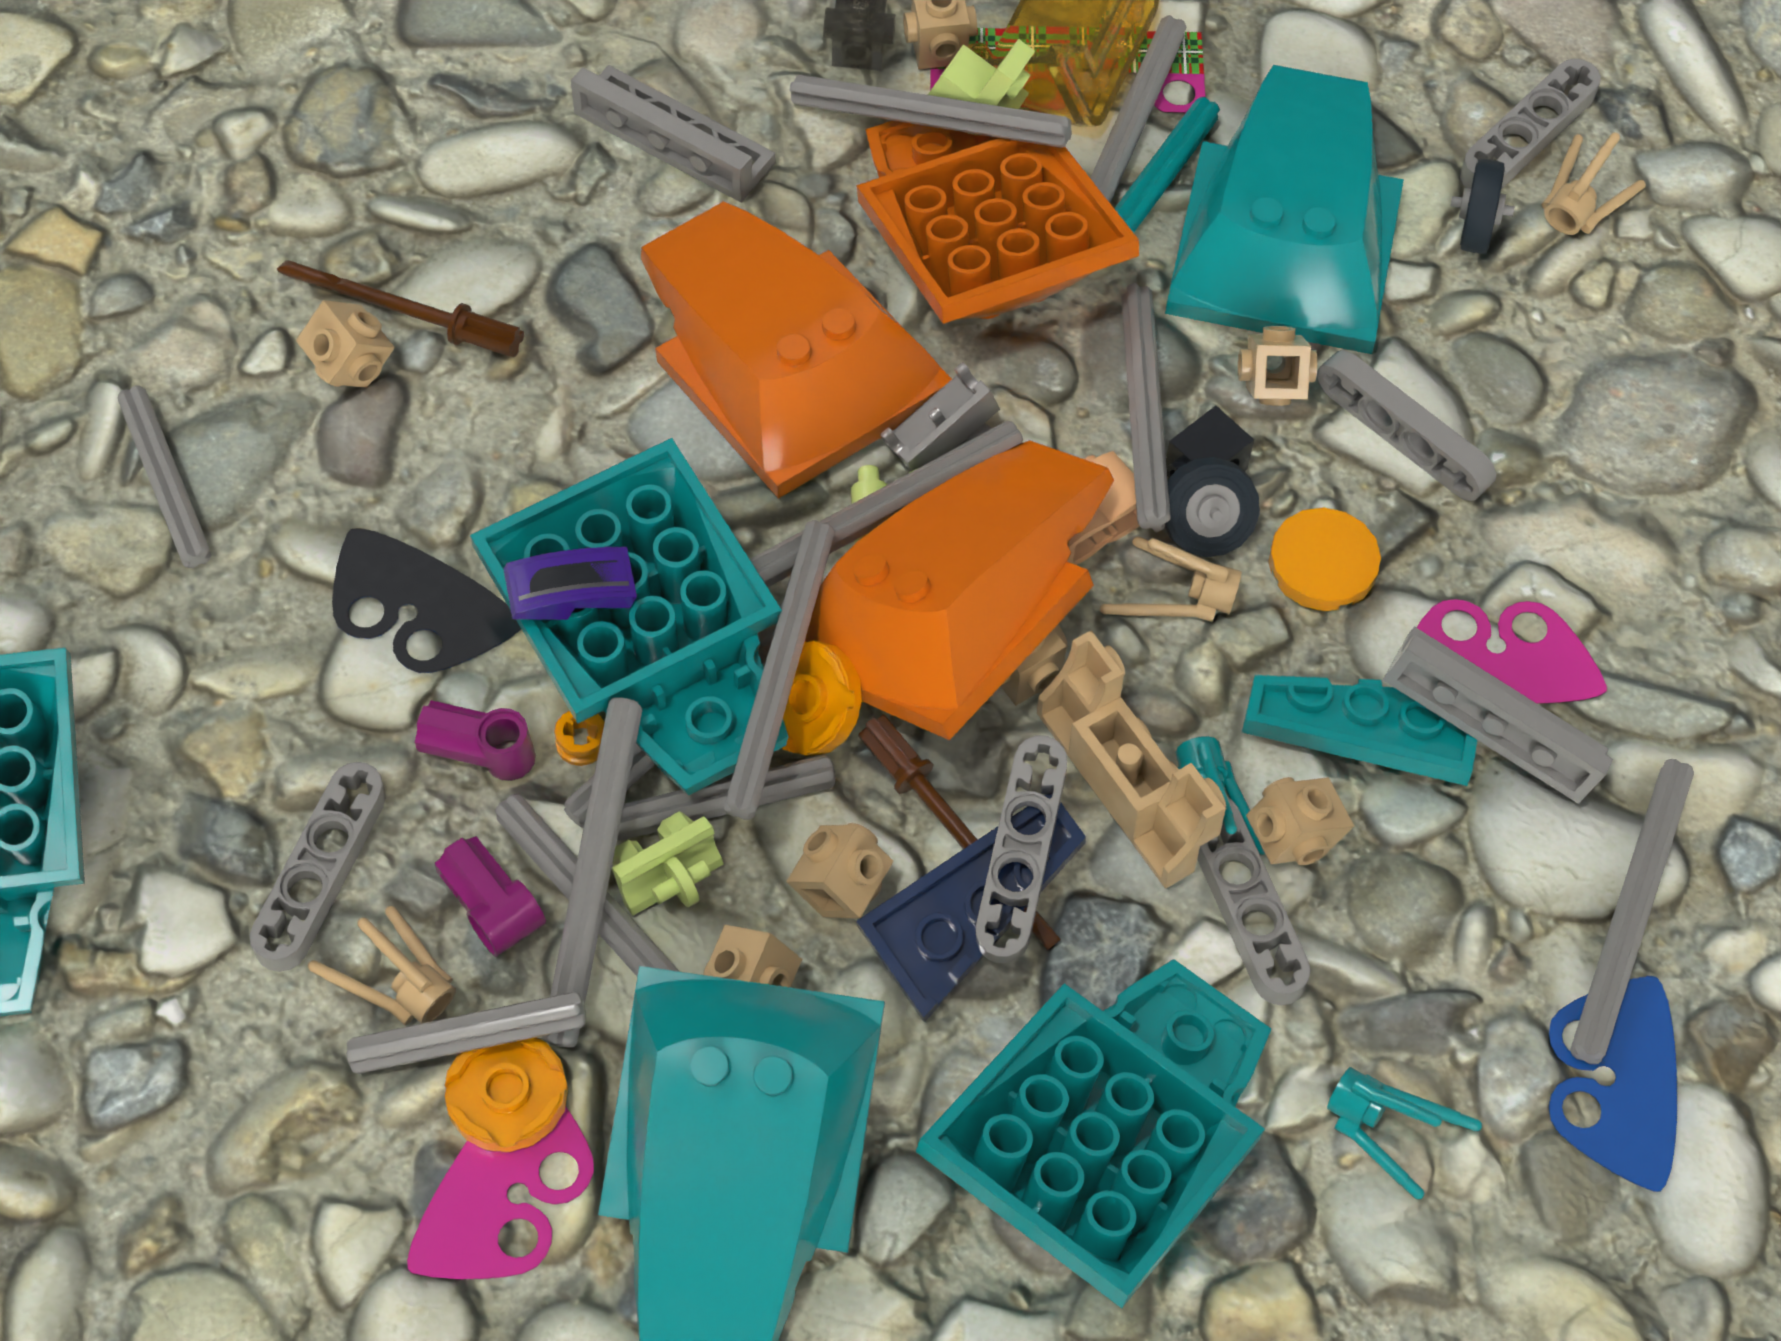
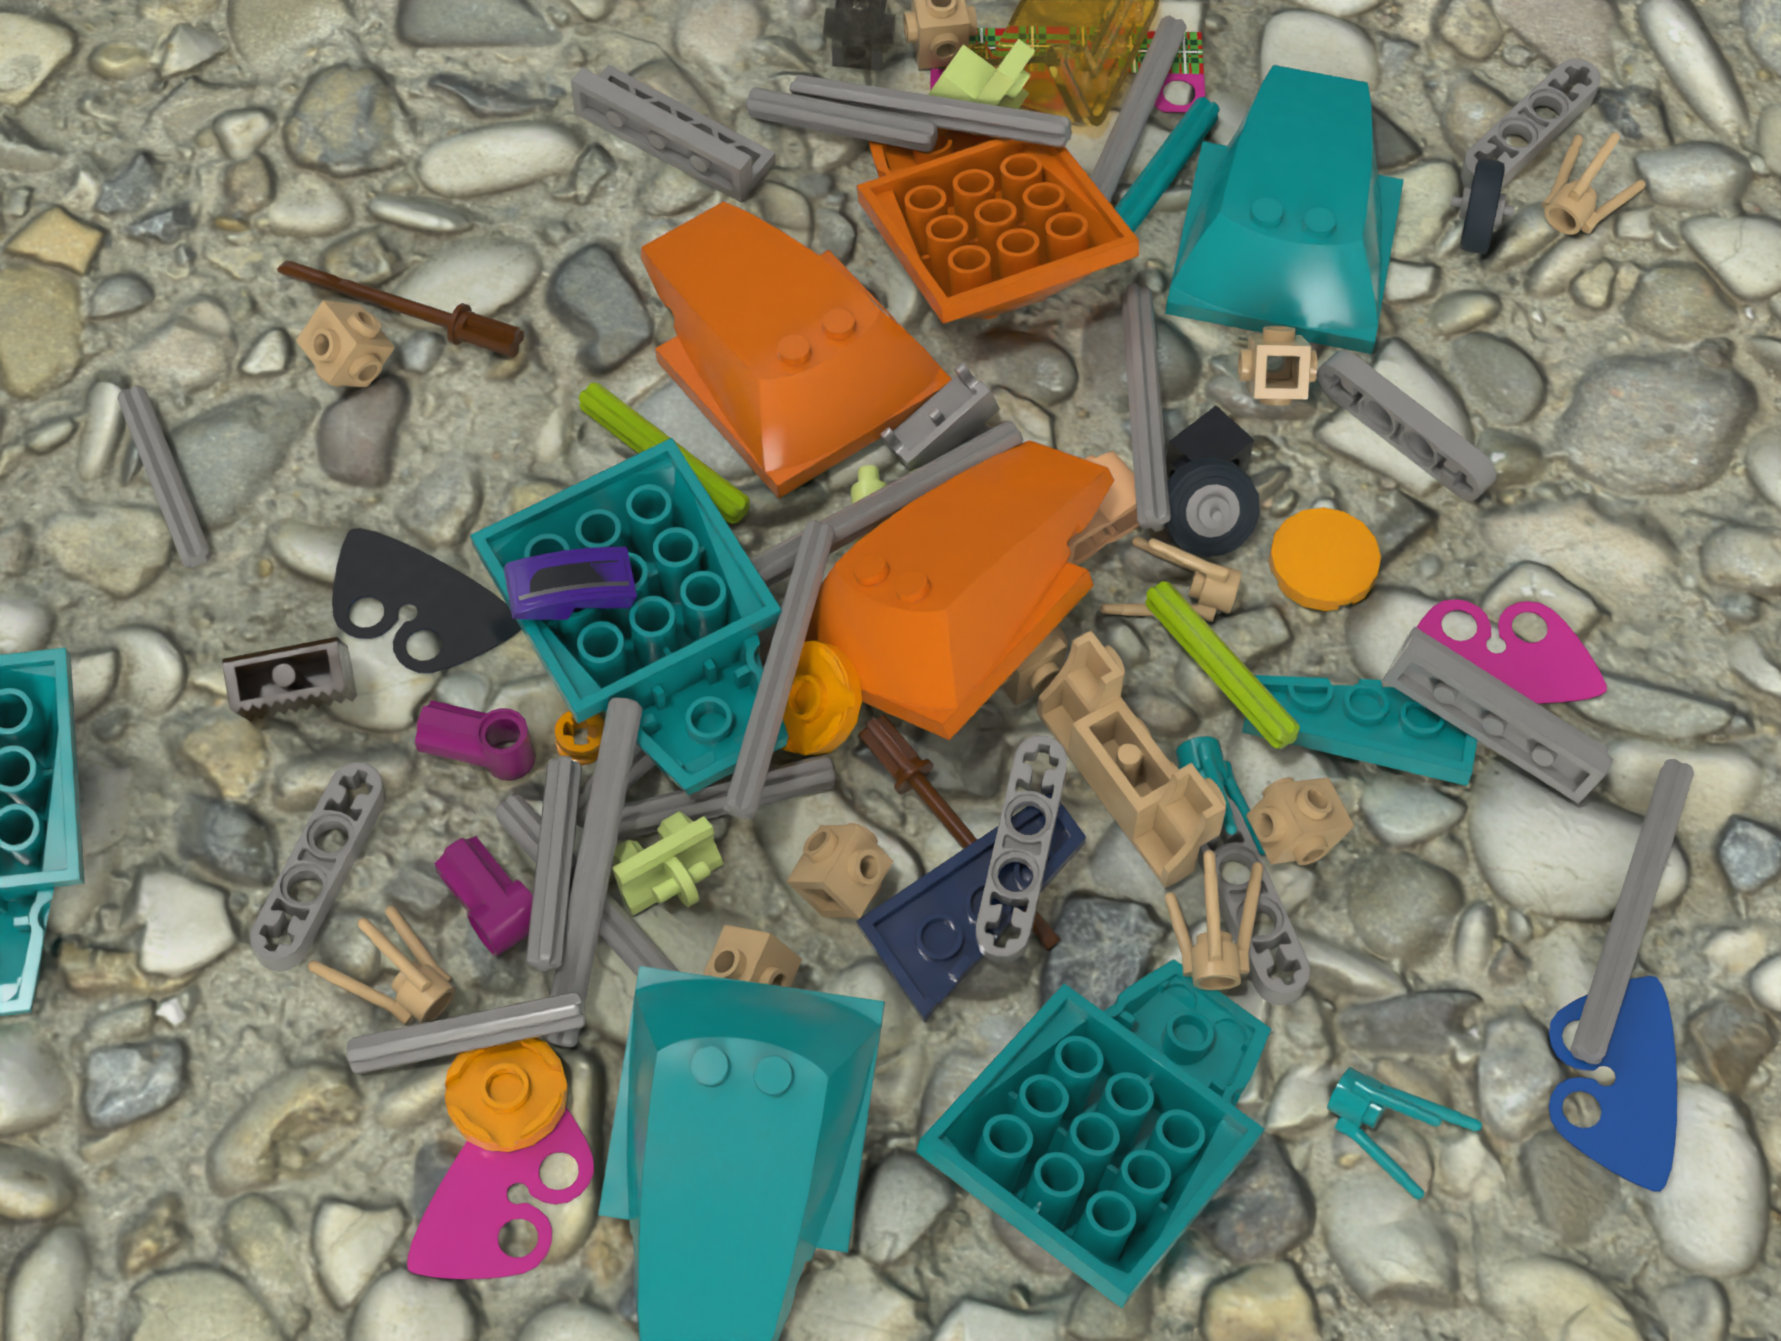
none -> dark brown brick [222,637,357,722]
none -> light grey axle [526,756,582,972]
none -> lime axle [578,382,750,524]
none -> light grey axle [746,87,938,152]
none -> lime axle [1145,581,1300,750]
none -> tan plant [1165,850,1263,990]

